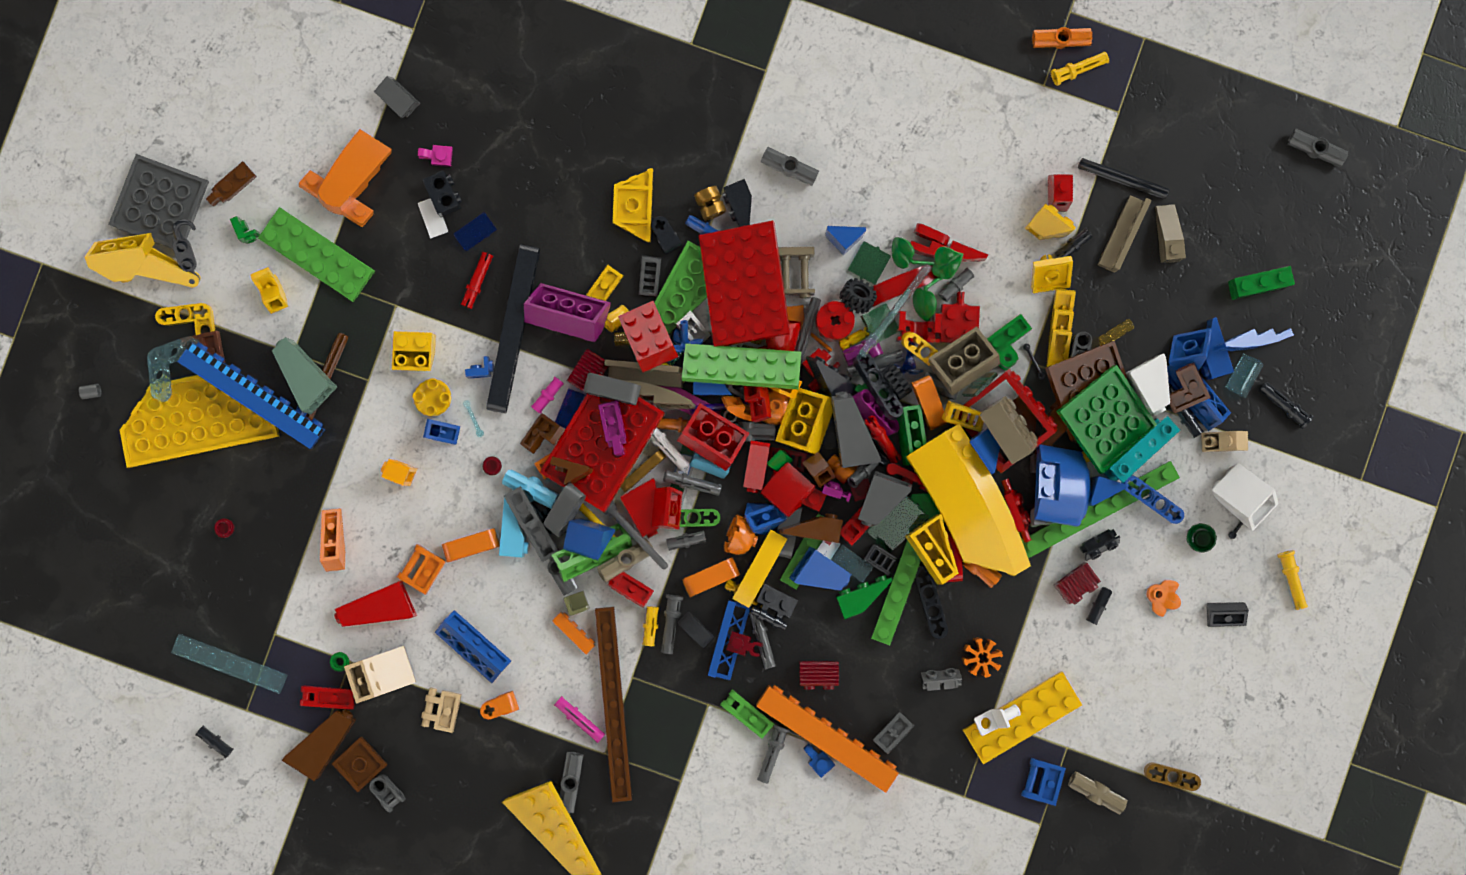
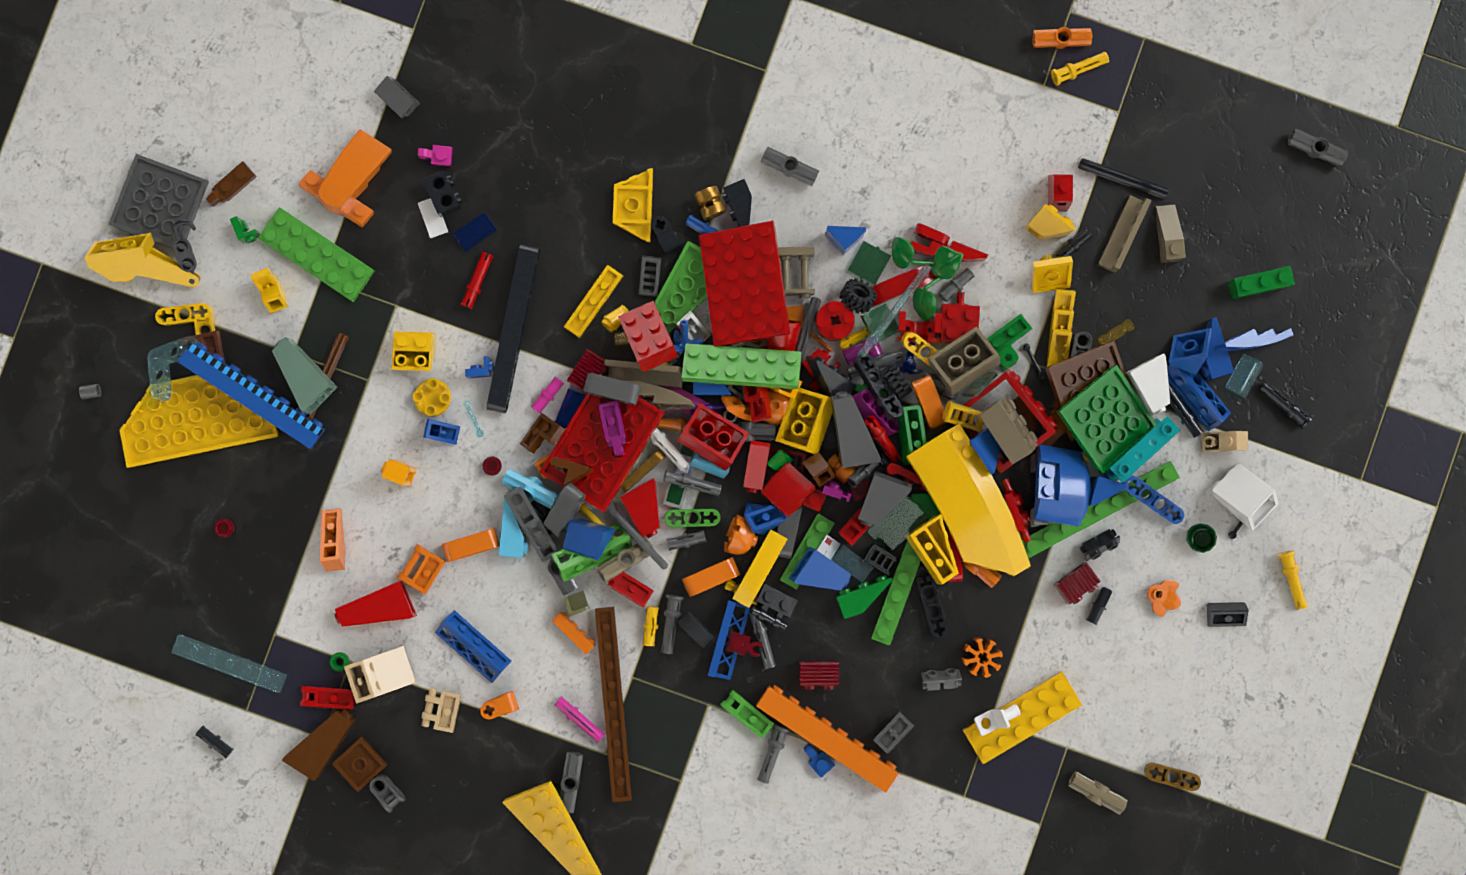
magenta slope [524,283,610,342] -> none
red slope [651,487,683,530] -> none
reddish brown slope [778,513,843,543] -> none
blue plate [1021,758,1066,806] -> none
reddish brown plate [1169,362,1211,414] -> none

